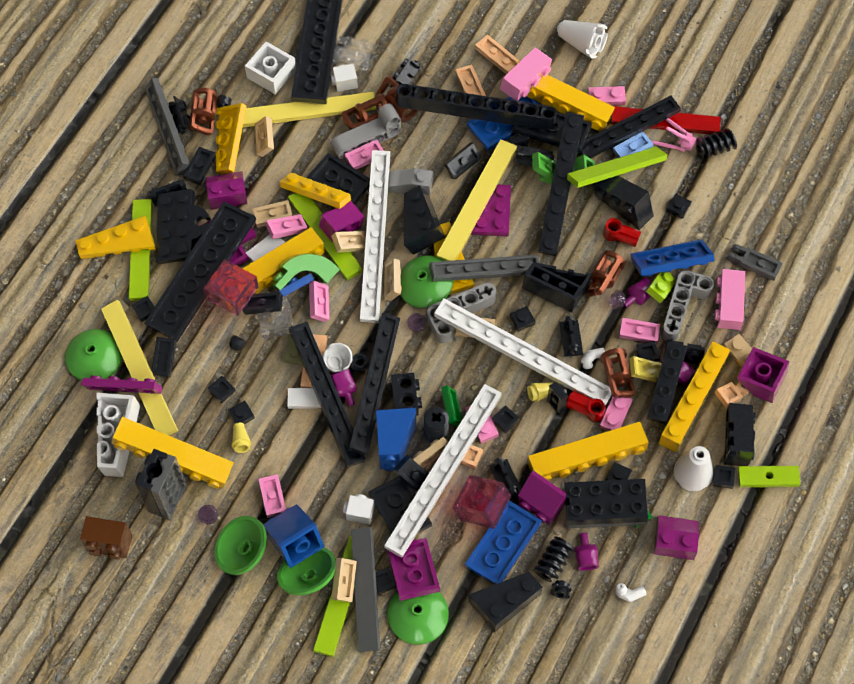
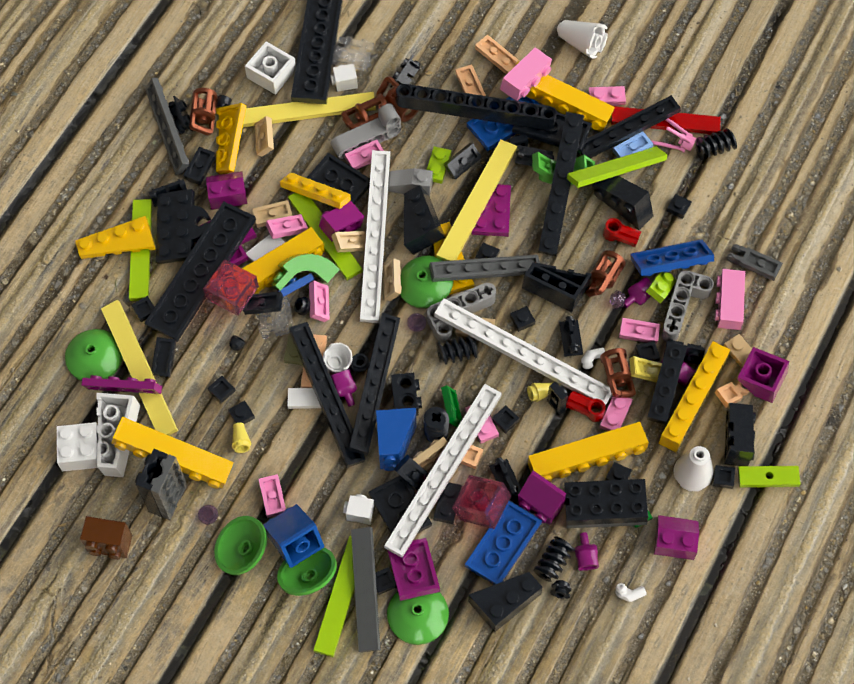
tan plate [331,558,357,602] -> none
none -> white brick [57,422,98,472]
none -> black plate [294,297,310,316]
none -> lime plate [427,146,451,184]
none -> black plate [434,482,462,524]
none -> black piece [436,335,478,365]
none -> black plate [475,242,500,259]

